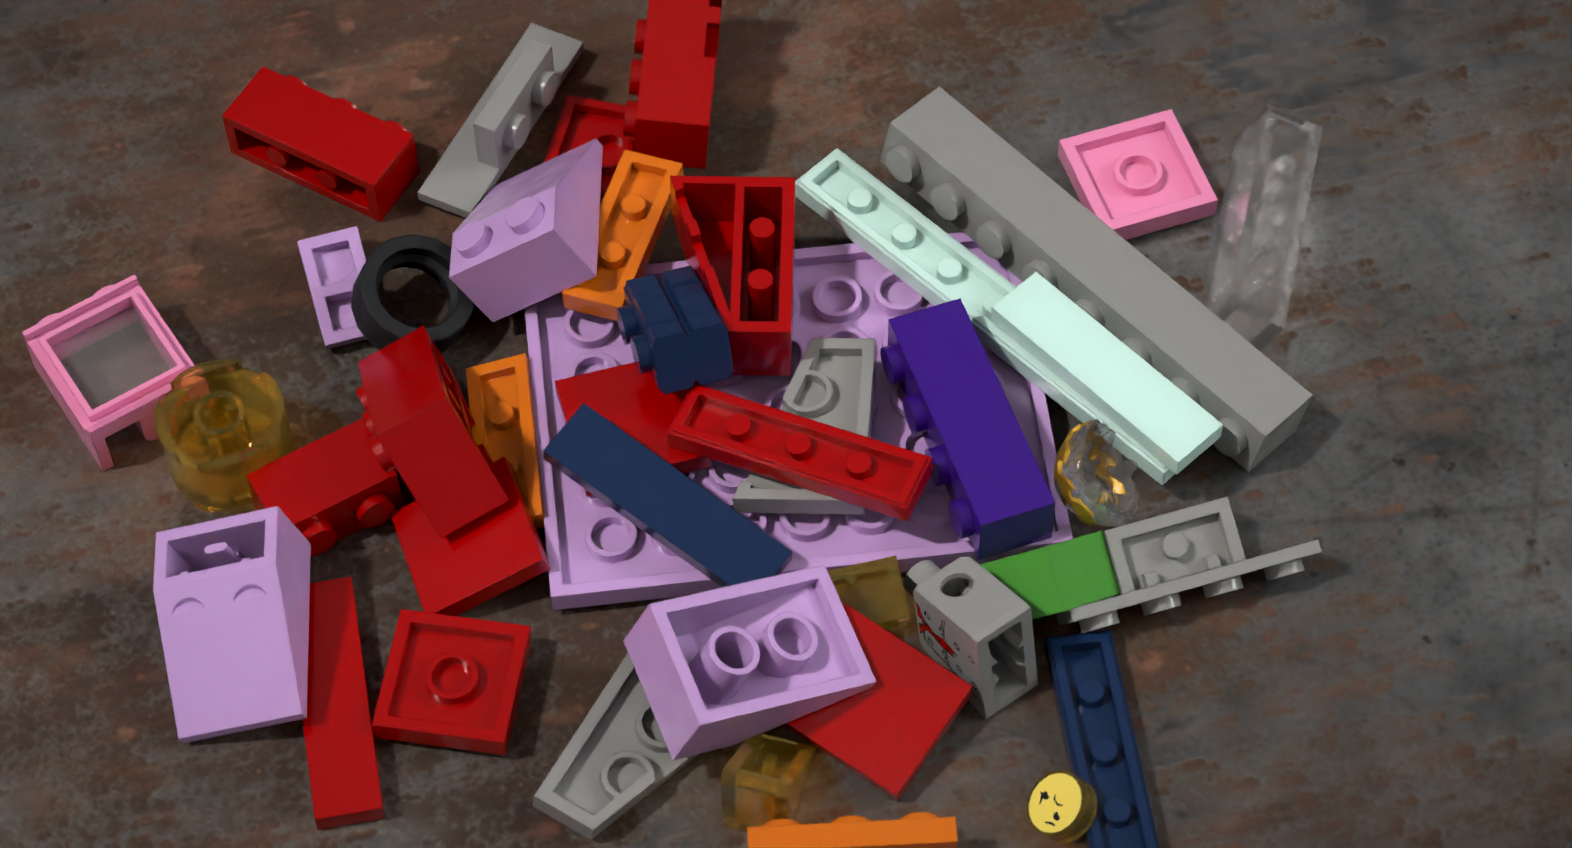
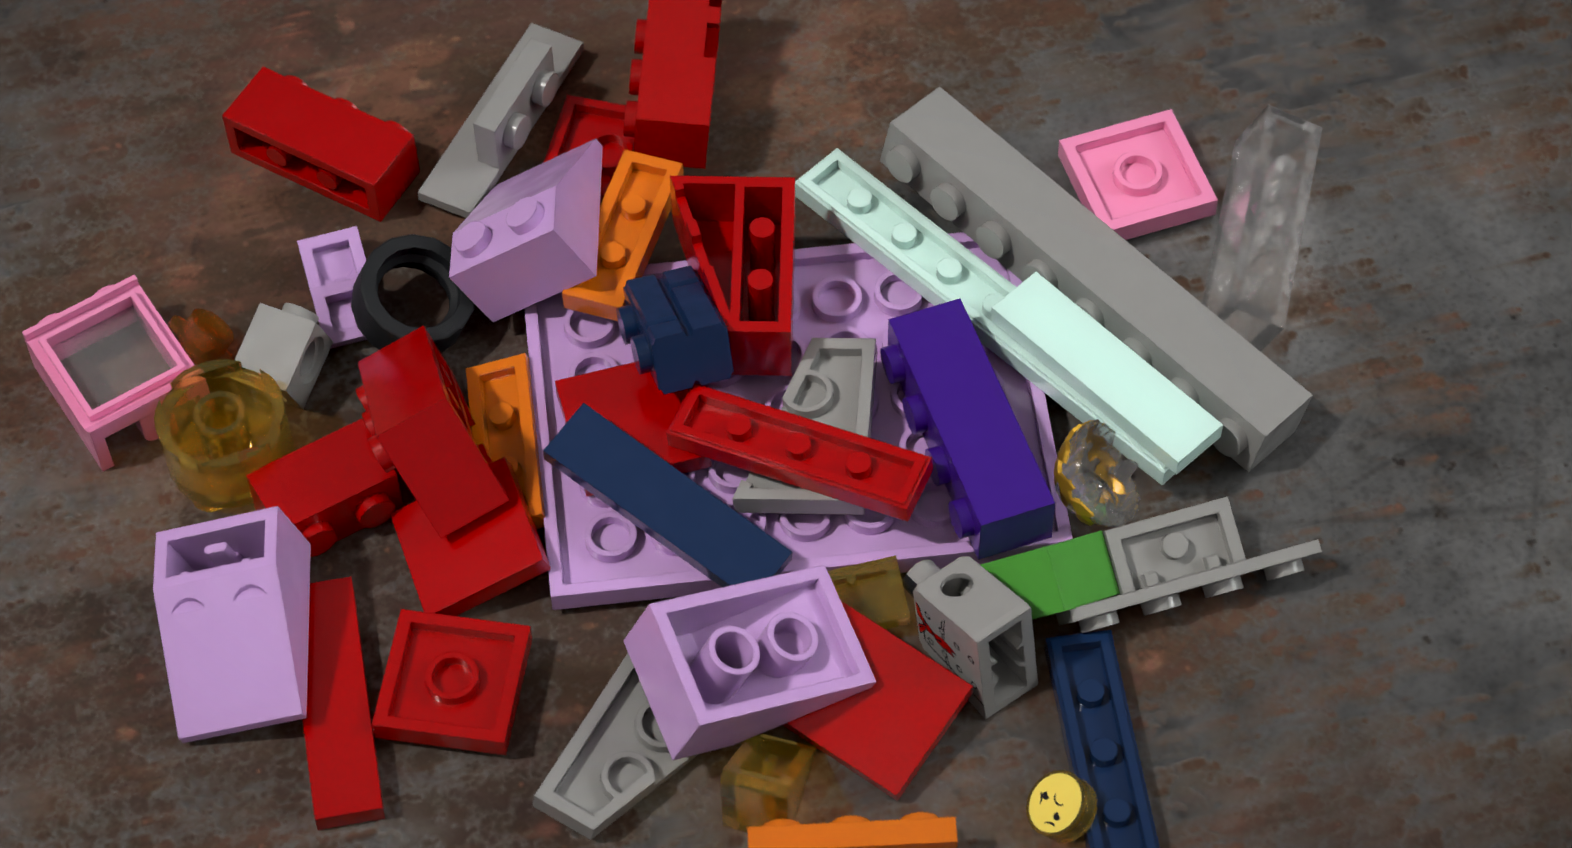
none -> clear orange plate [168,308,234,368]
none -> light grey brick [230,303,333,410]

